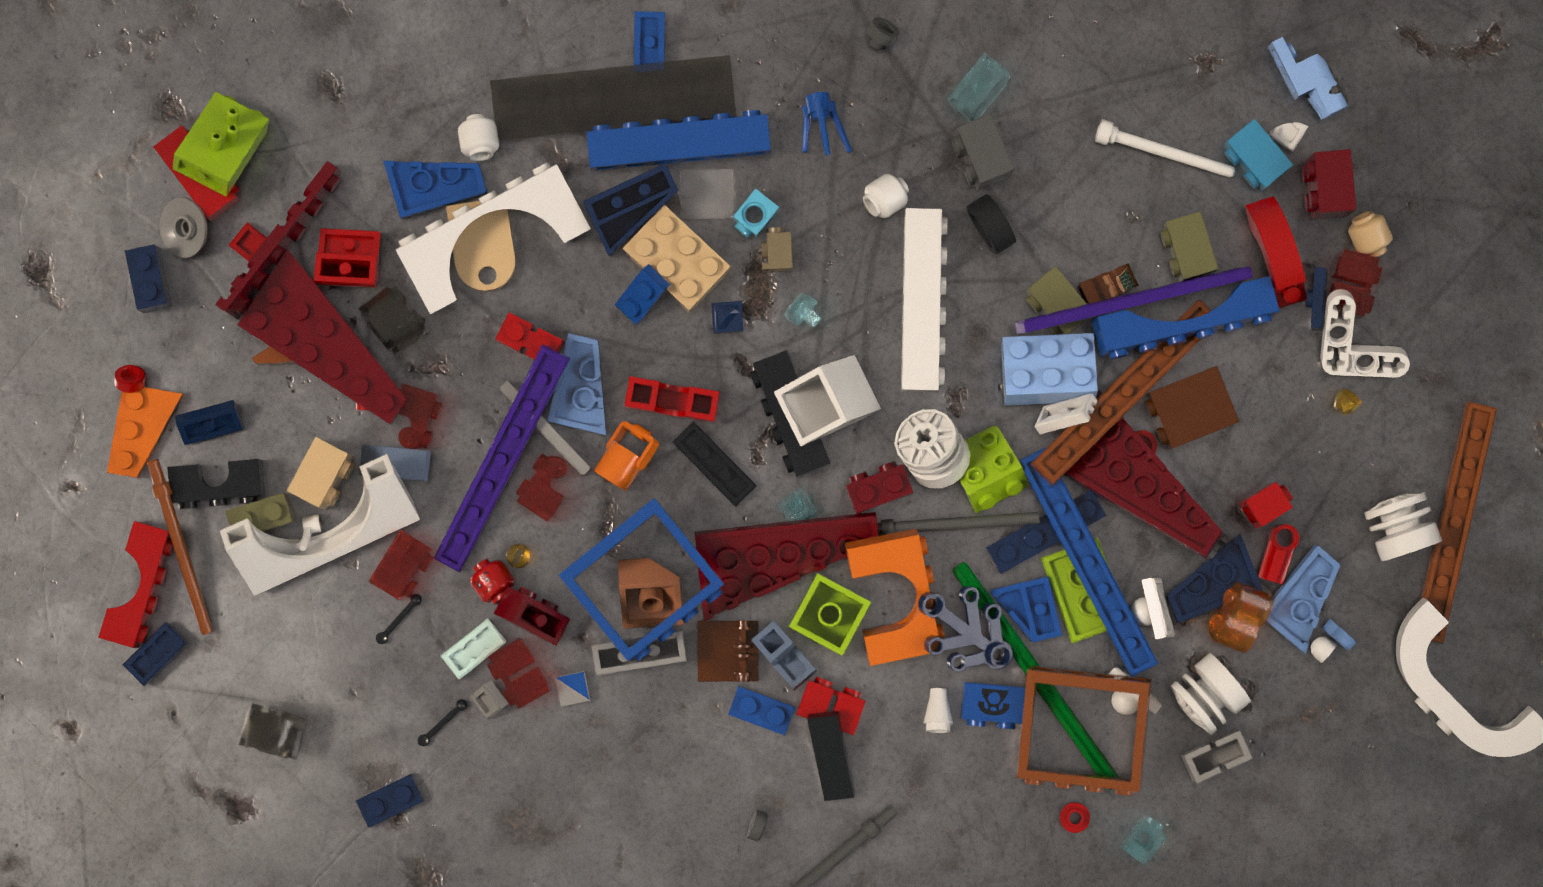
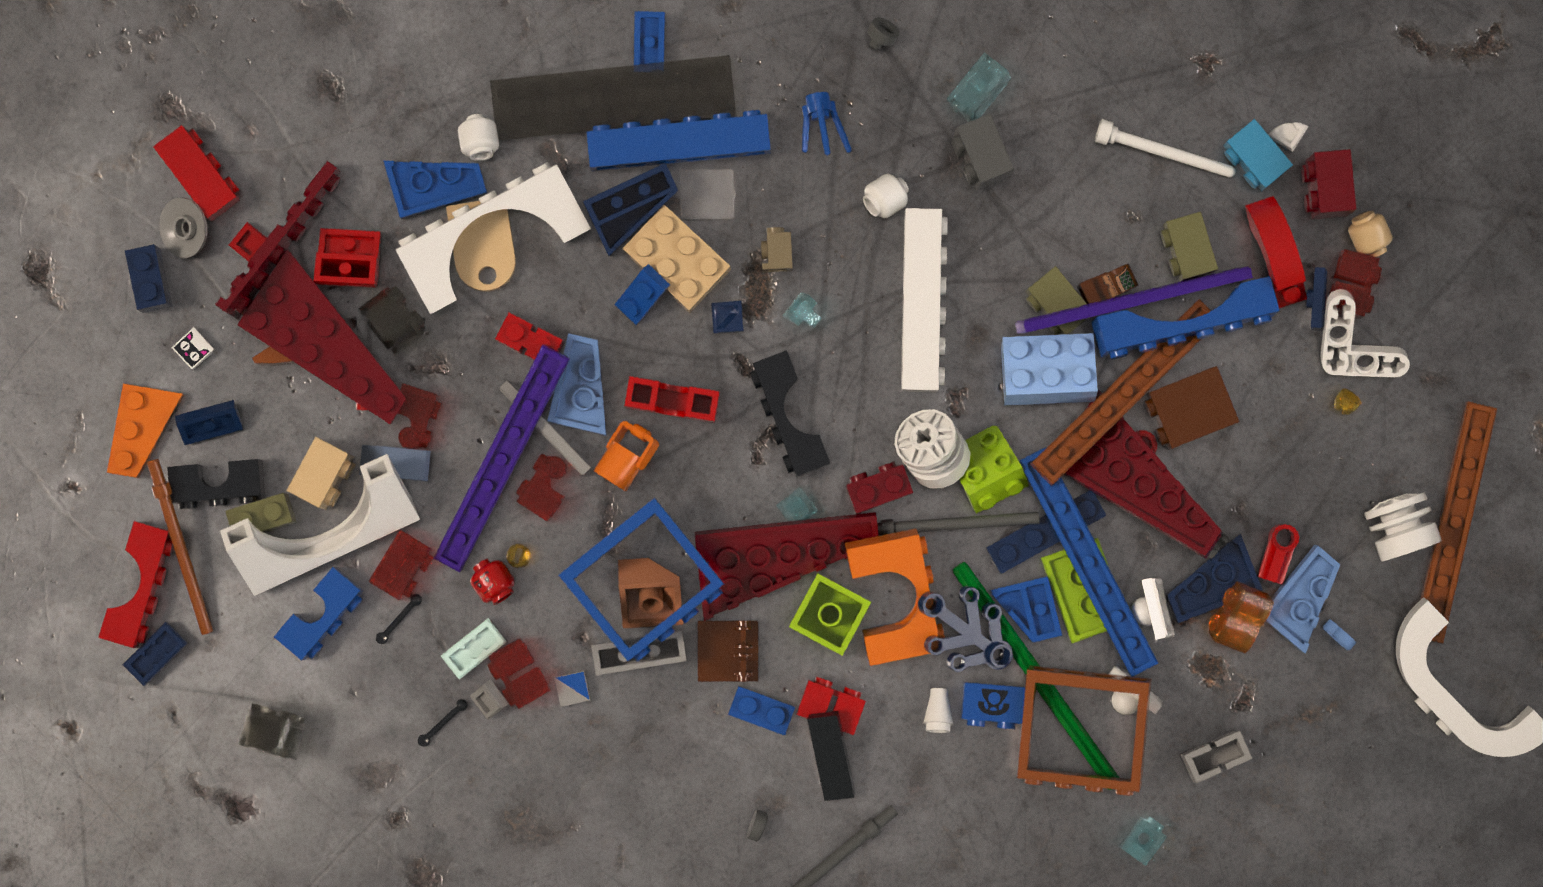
red tile [115,365,145,393] -> none
lime piece [173,91,269,196] -> none
white hand [299,514,322,551] -> none
dark blue plate [355,774,424,828] -> none
dark red brick [493,587,570,646] -> none
black tile [672,421,757,507] -> none
medium azure brick [733,188,779,239] -> none
sand blue slope [751,621,817,691] -> none
white slope [774,355,881,446] -> none
black tyre [966,194,1016,254] -> none
white tile [1035,394,1098,434] -> none
red plate [1059,802,1090,833] -> none
white wheel [1170,653,1251,735] -> none
red piece [1238,481,1293,529] -> none
light blue plate [1268,37,1348,120] -> none
white hinge [1311,637,1337,663] -> none
none -> tile [172,327,215,370]
none -> blue arch [274,567,364,660]

